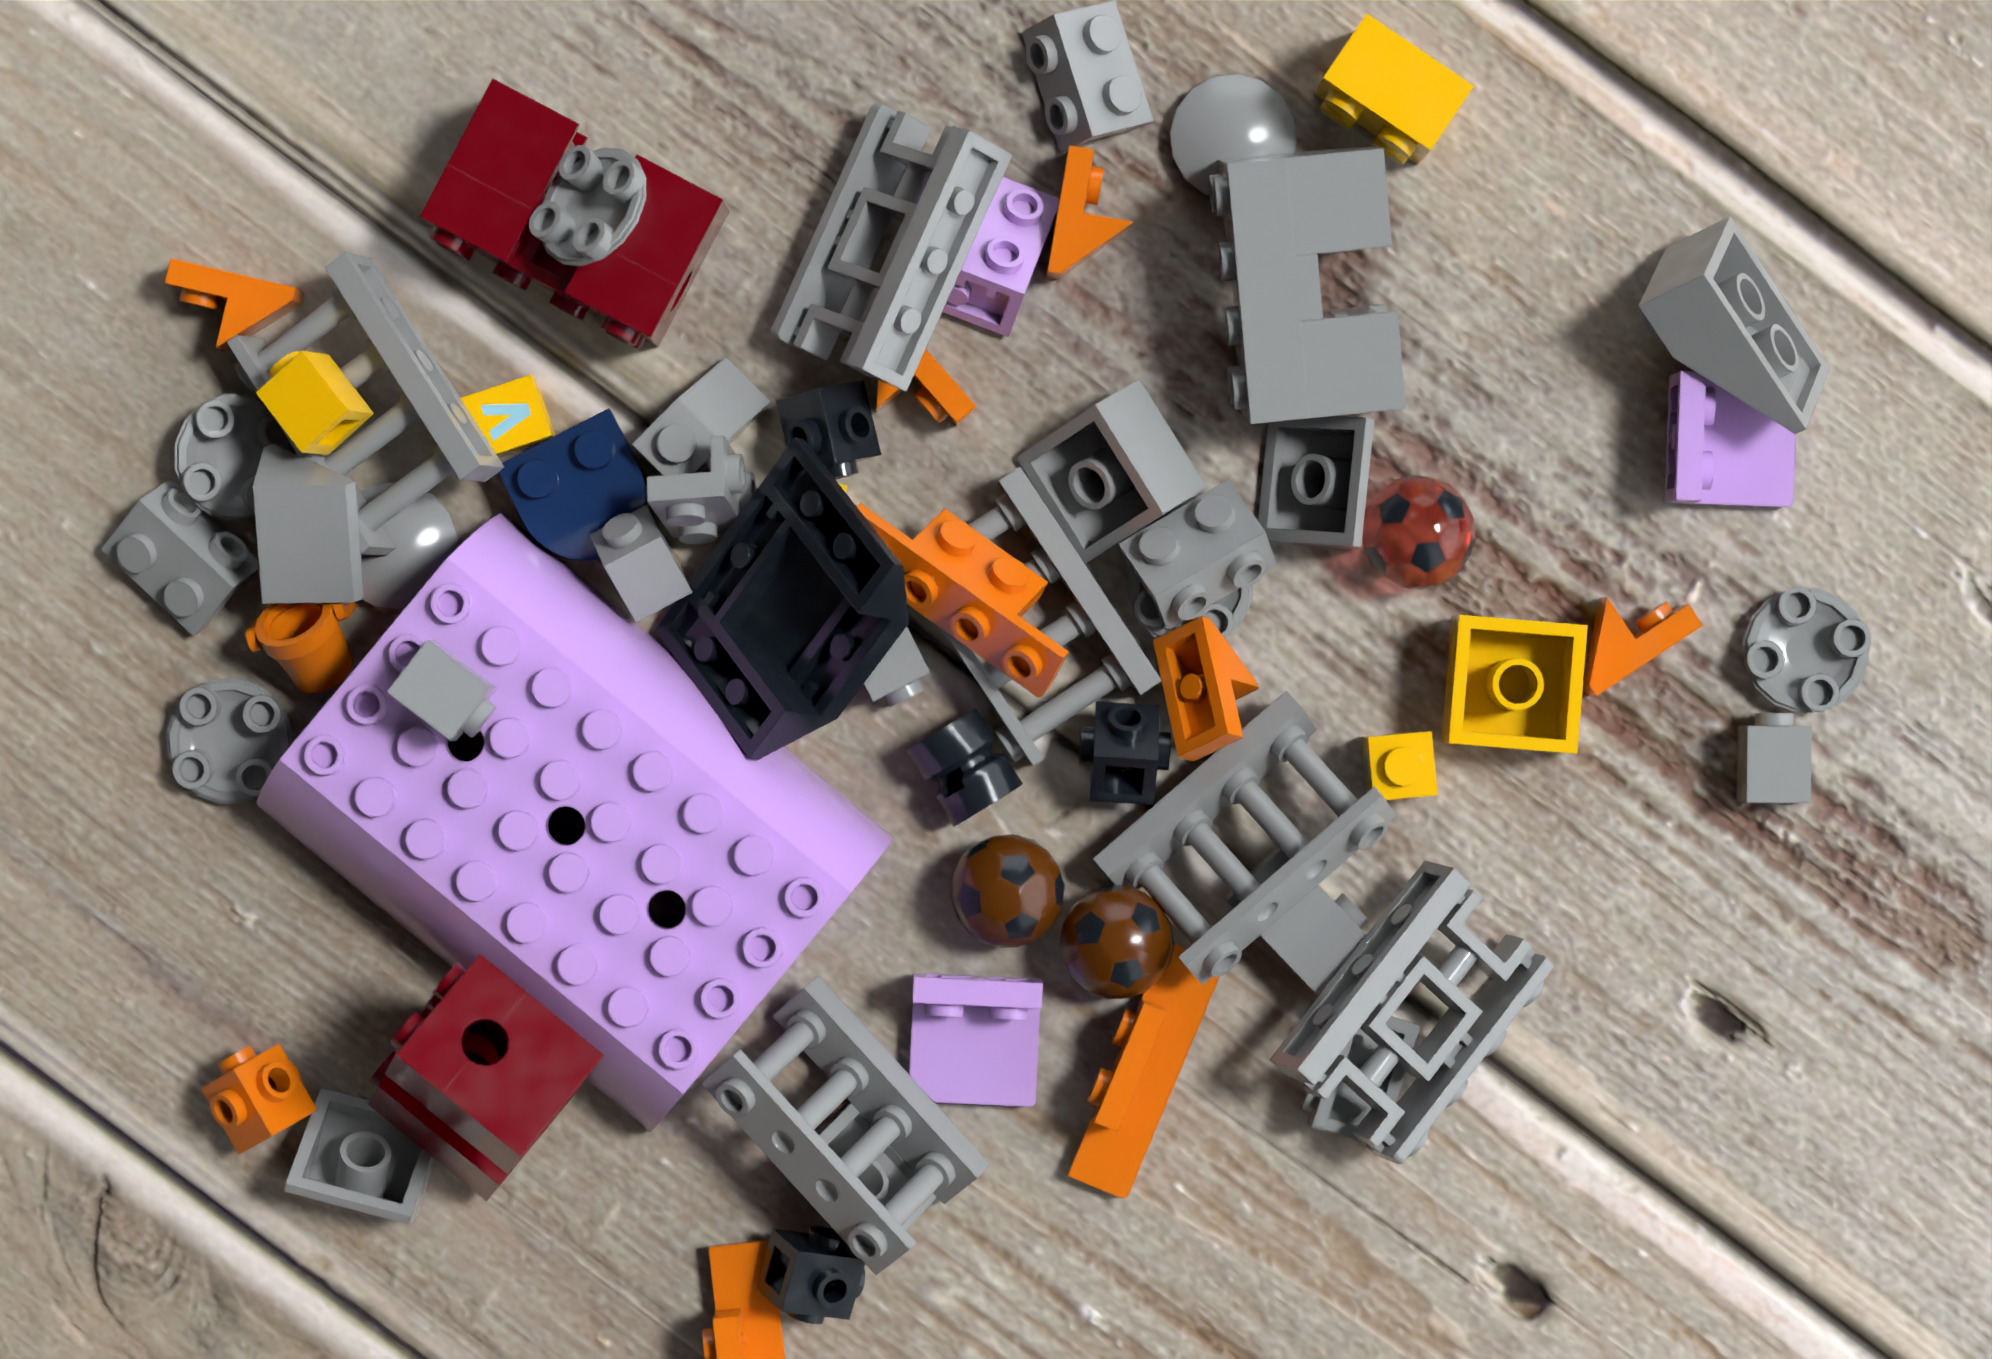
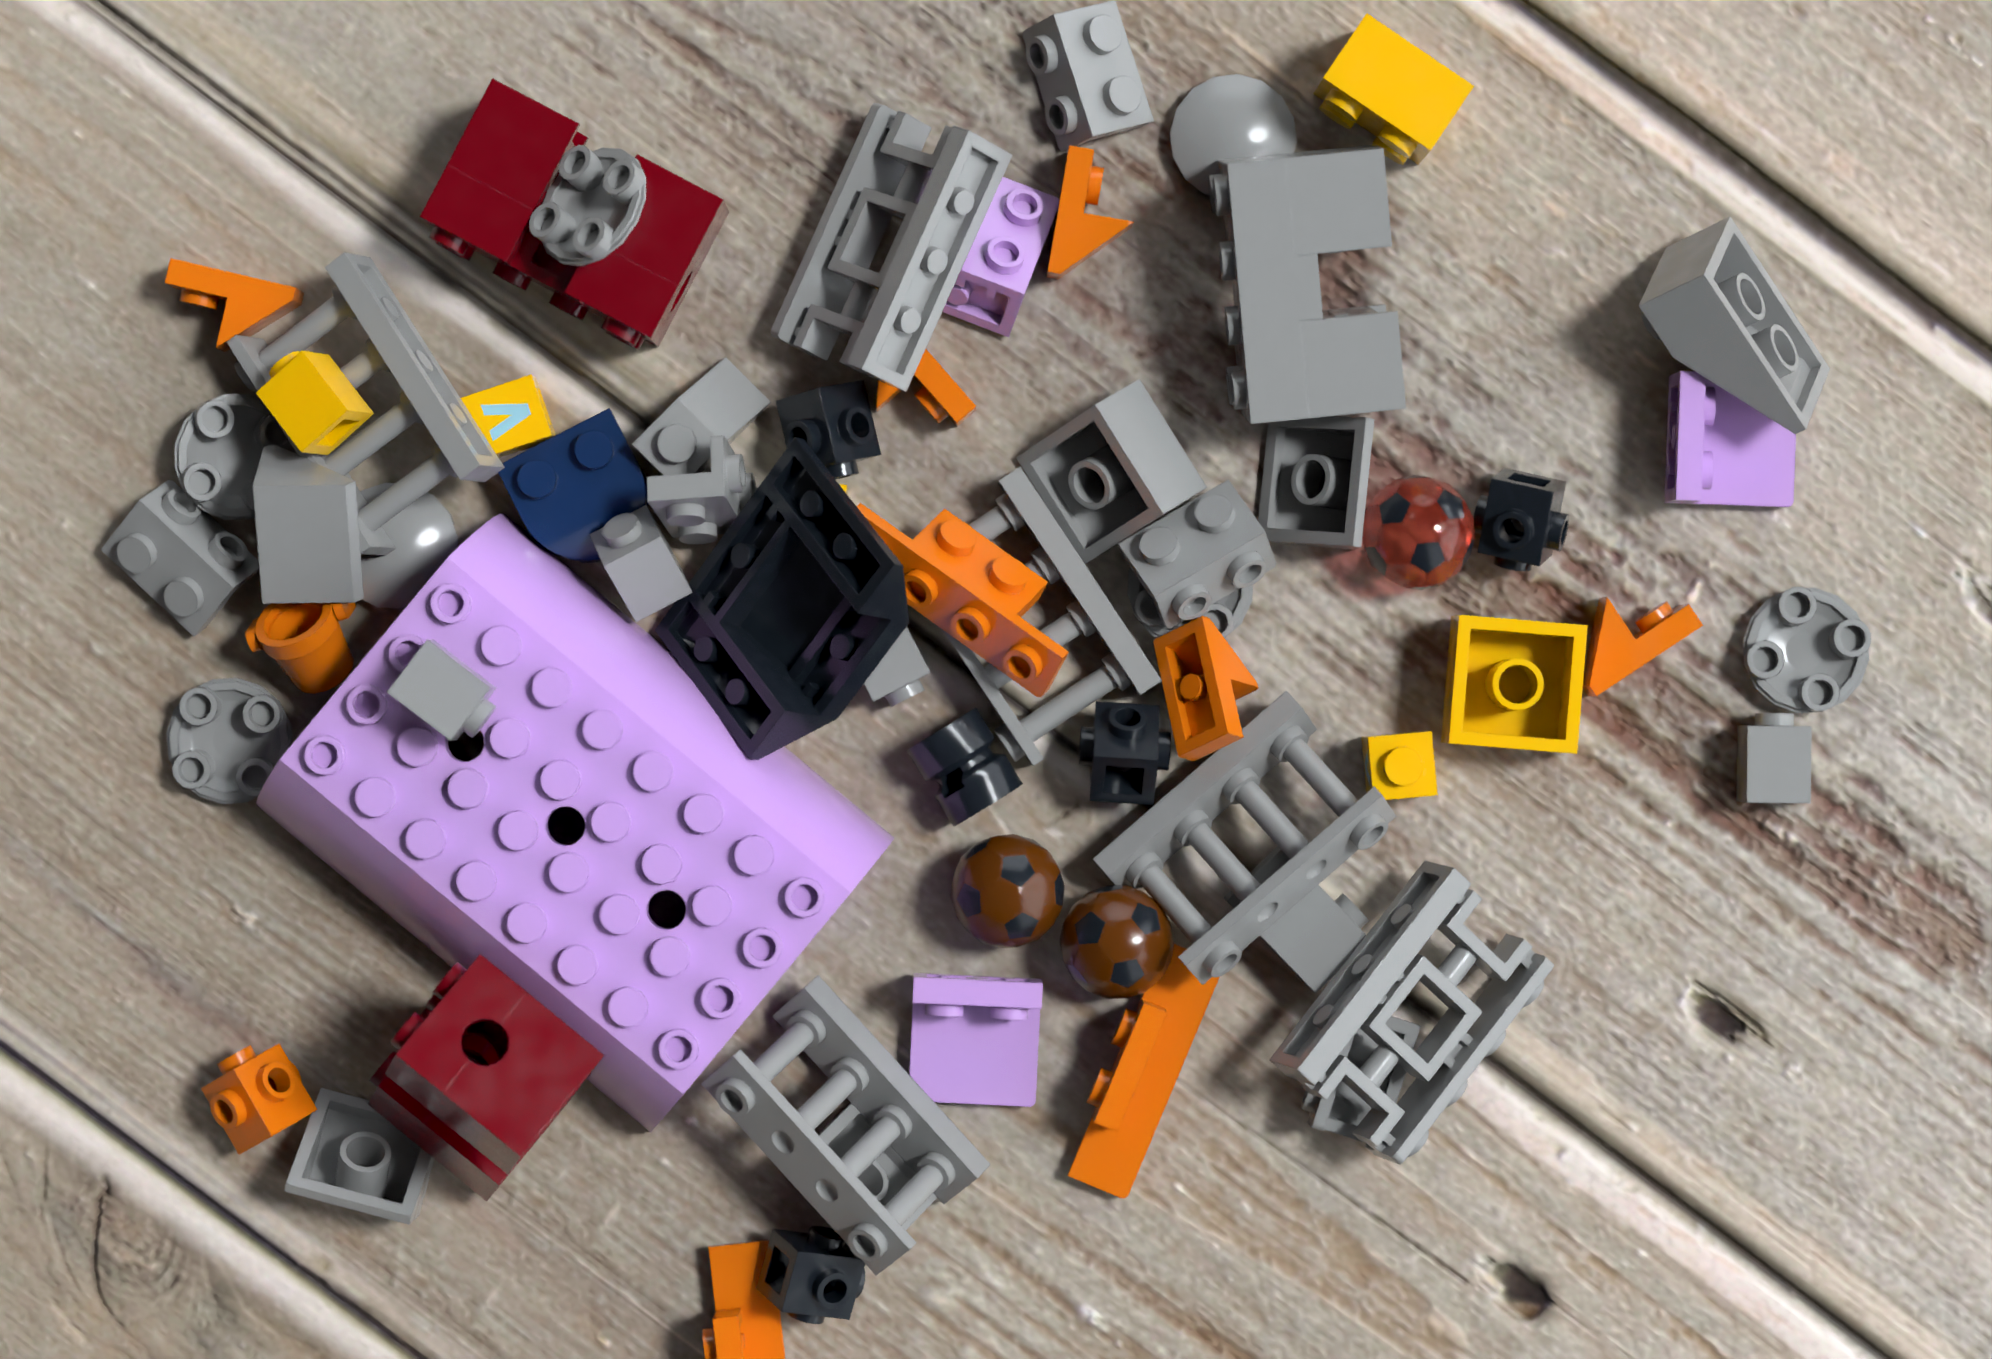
none -> black brick [1472,468,1569,571]

